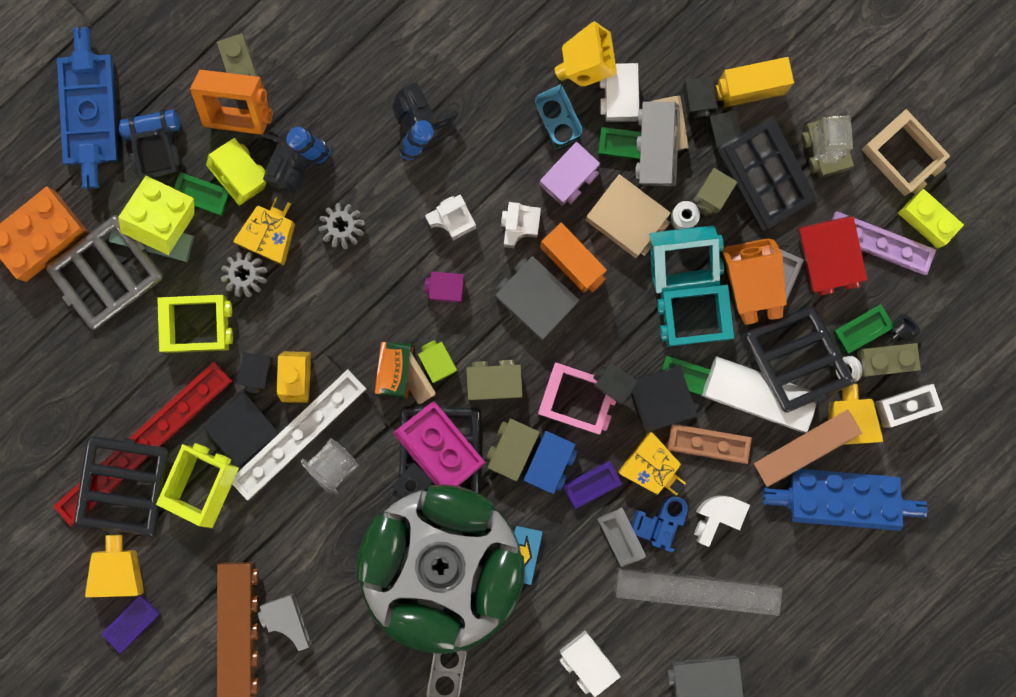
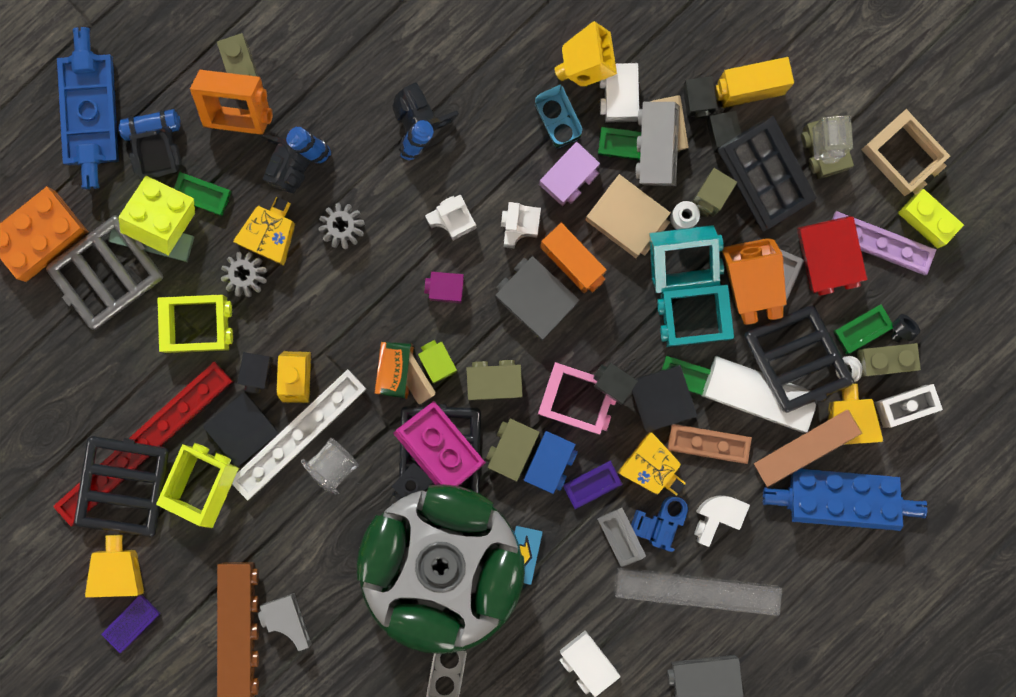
neon yellow brick [206,138,267,206] -> none

